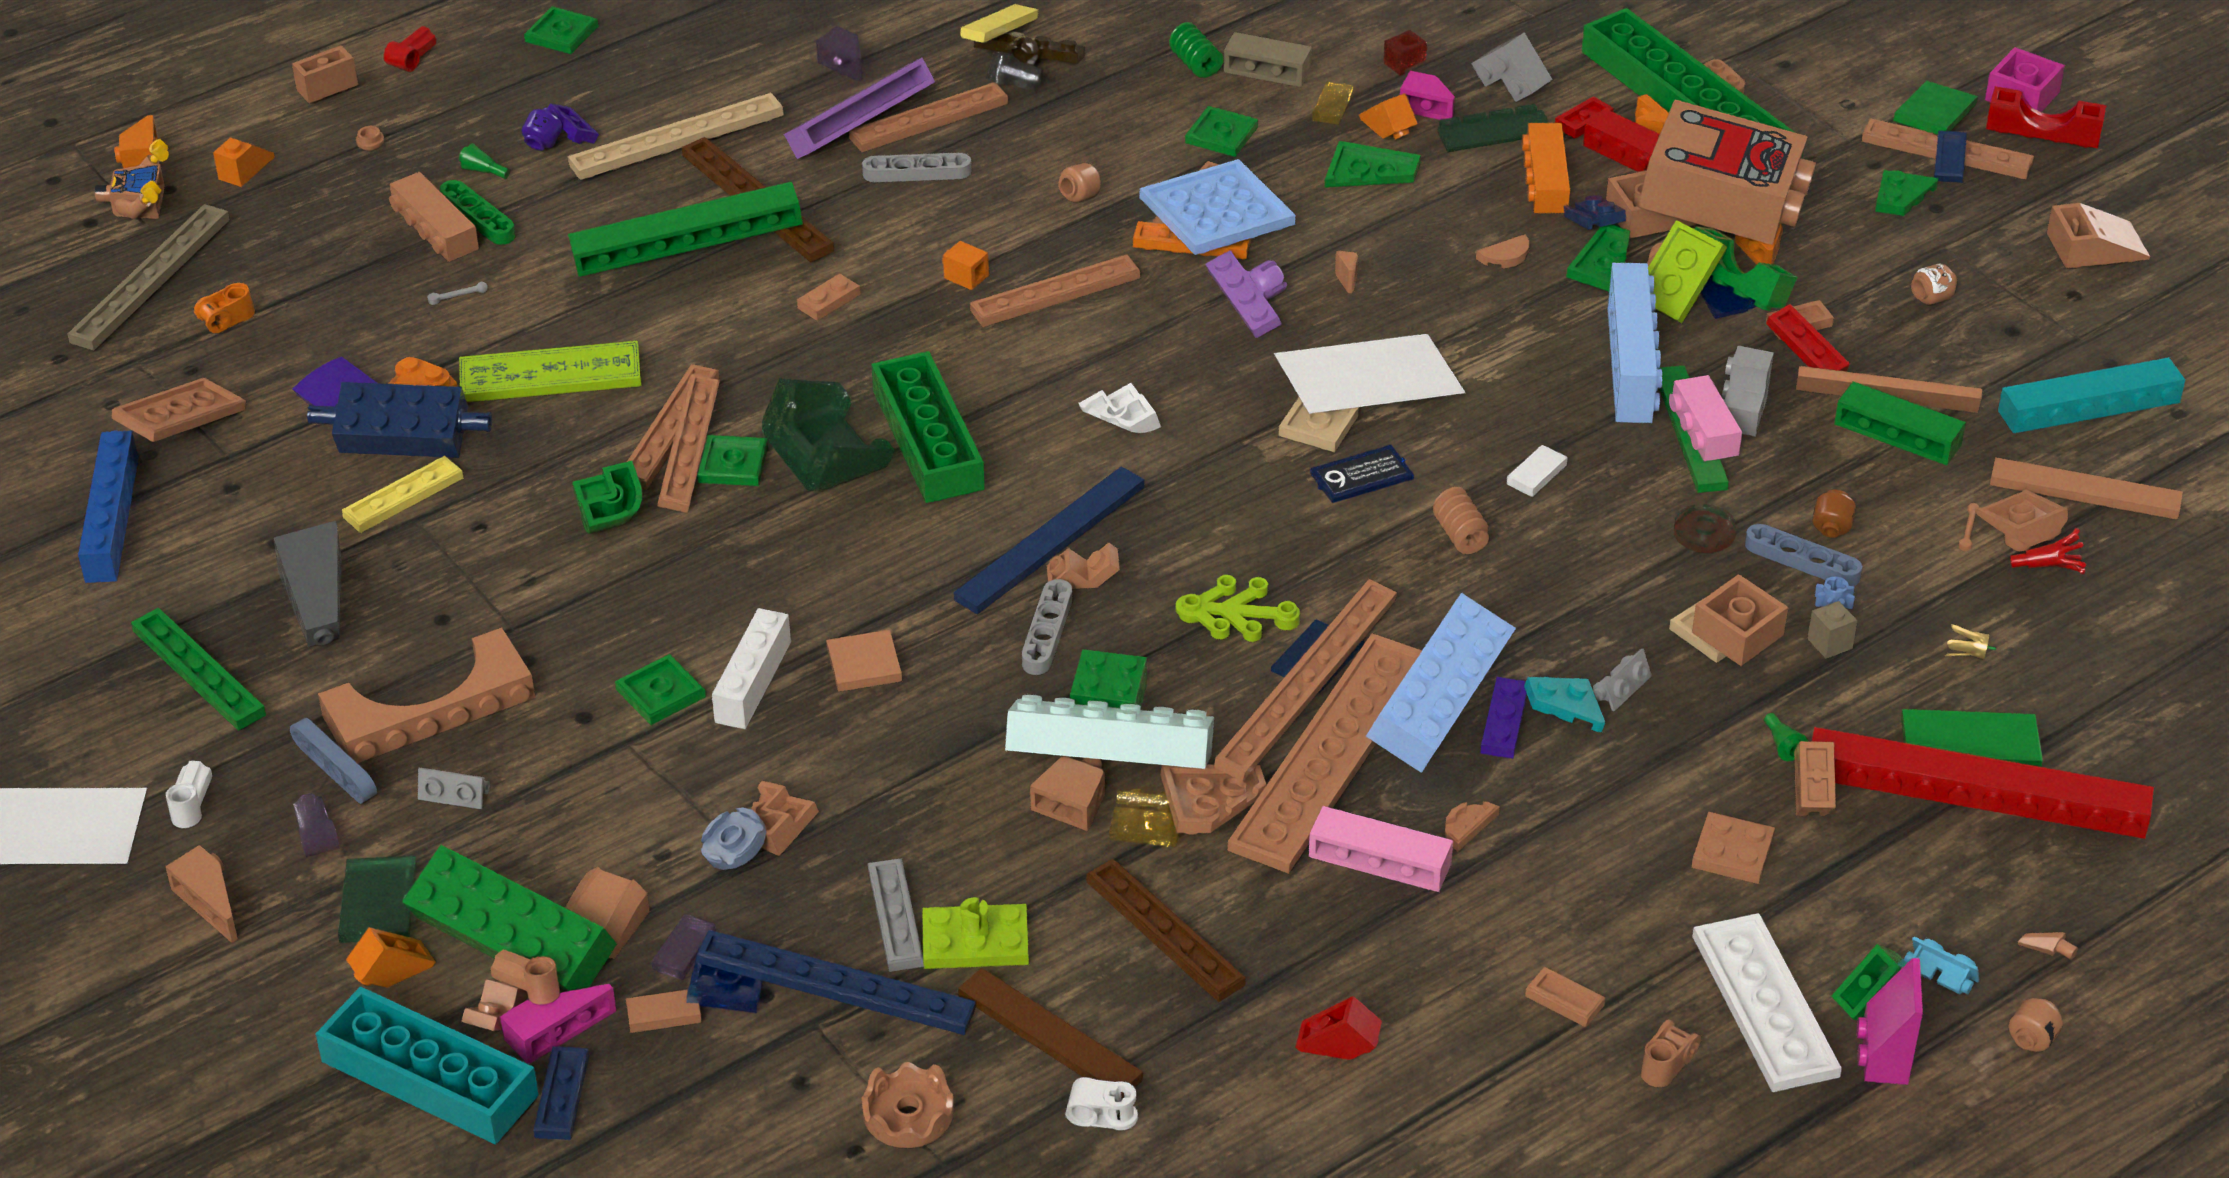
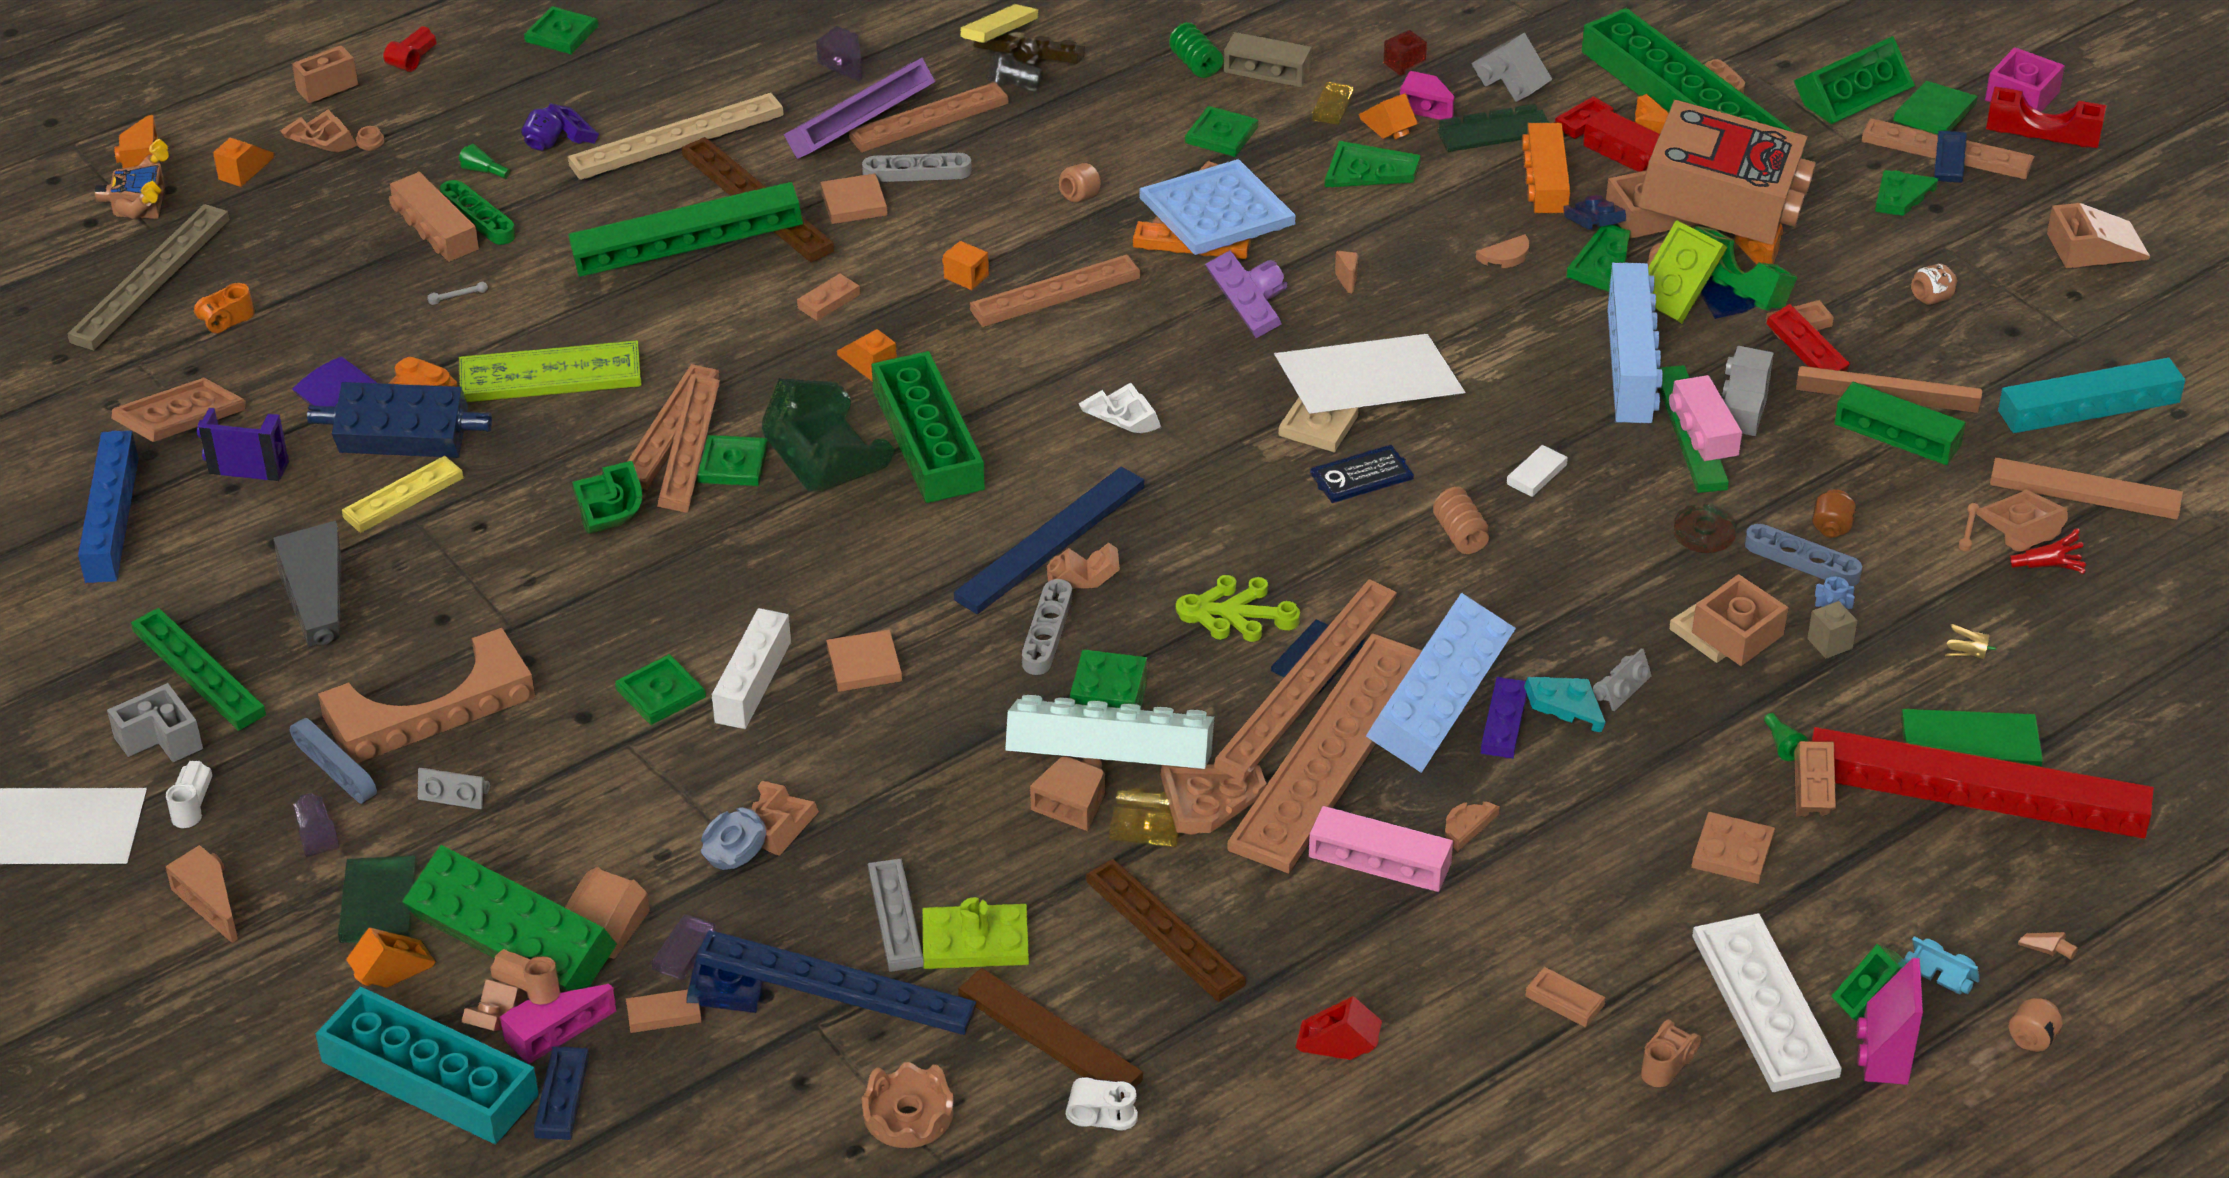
none -> light grey brick [107,683,203,762]
none -> dark purple panel [197,408,289,481]
none -> nougat slope [280,109,357,152]
none -> nougat tile [820,174,887,224]
none -> orange slope [837,329,897,381]
none -> green slope [1793,36,1915,124]

